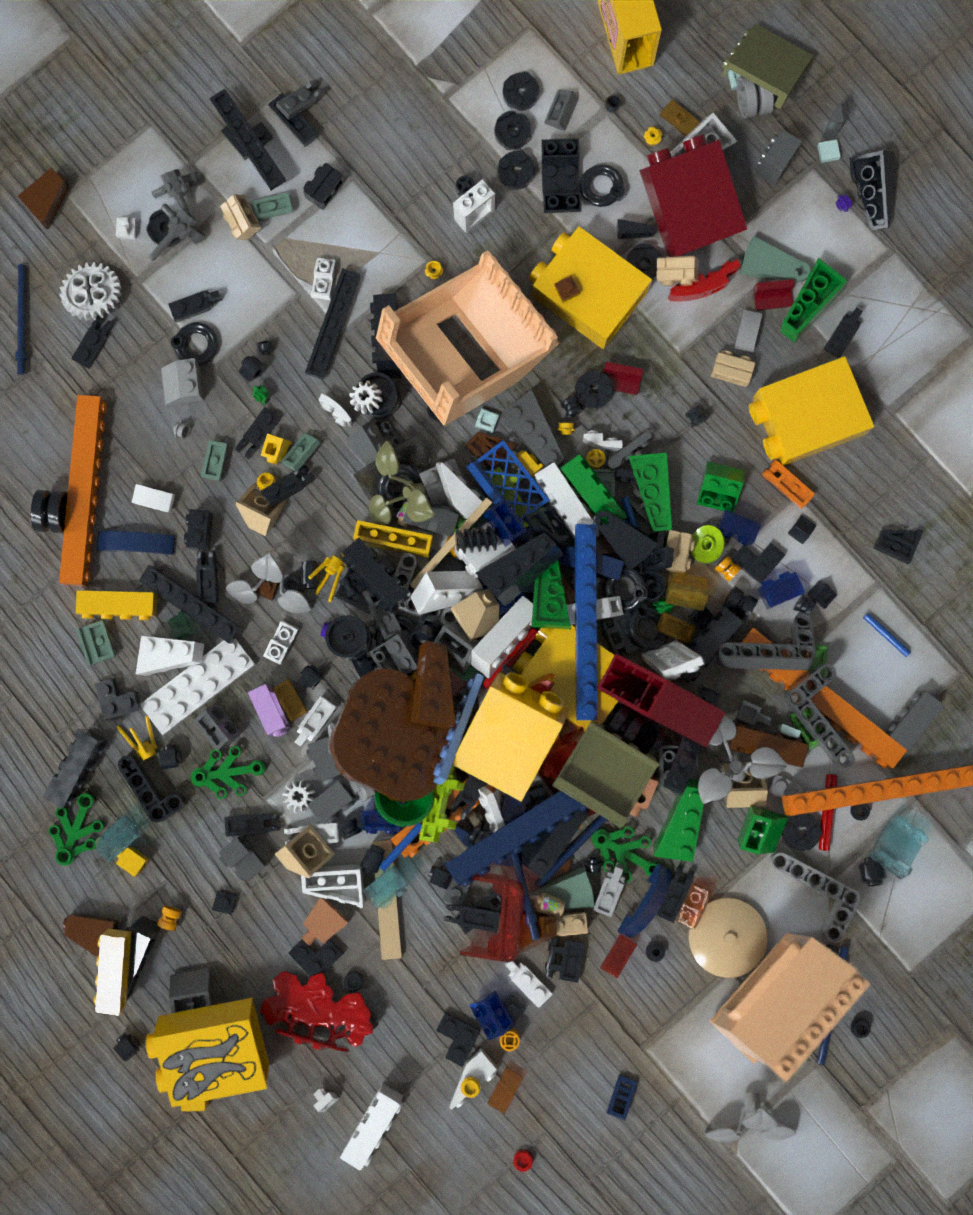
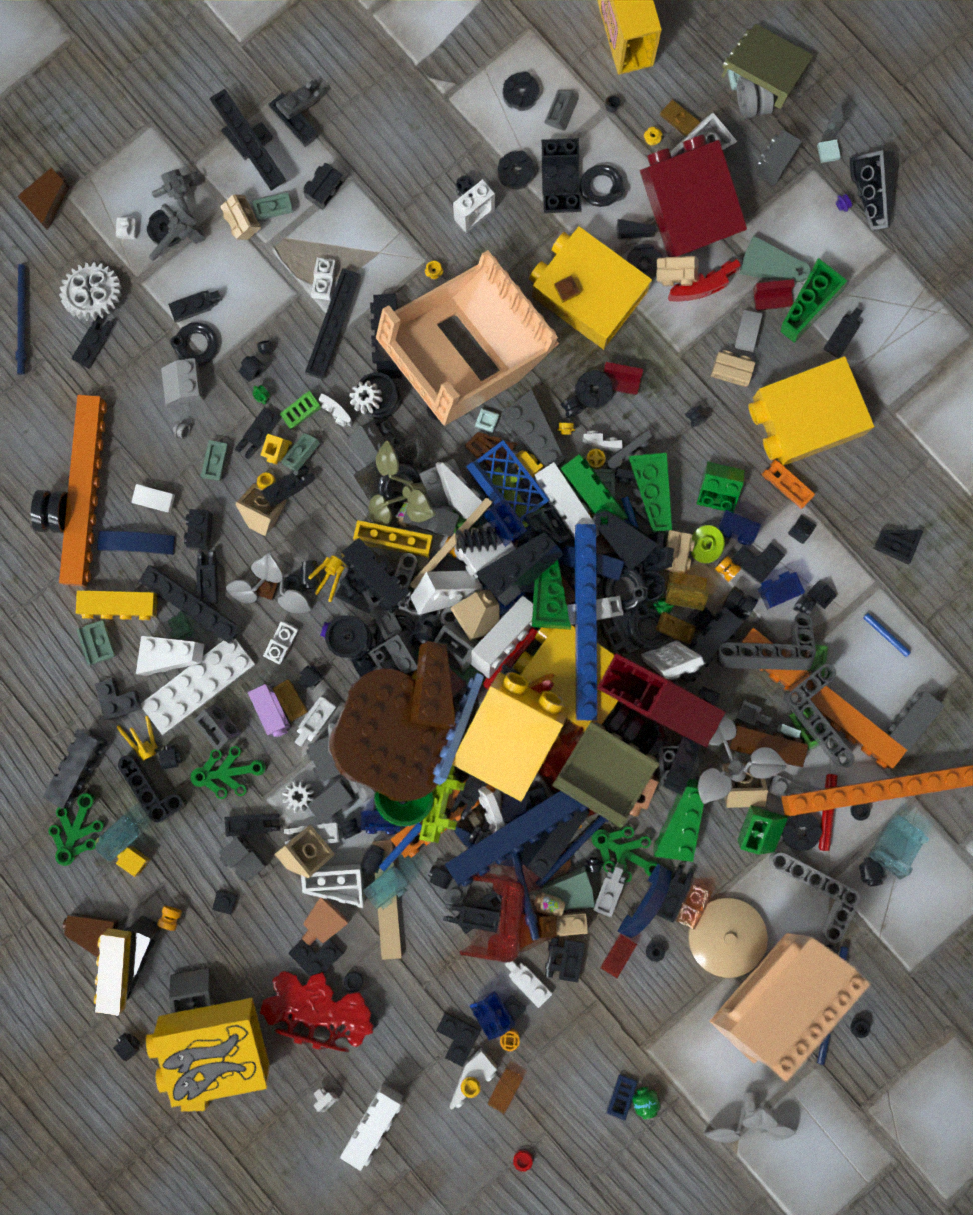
black plate [494,111,531,151] -> none
none -> bright green slope [280,391,322,430]
none -> green head [632,1087,661,1119]

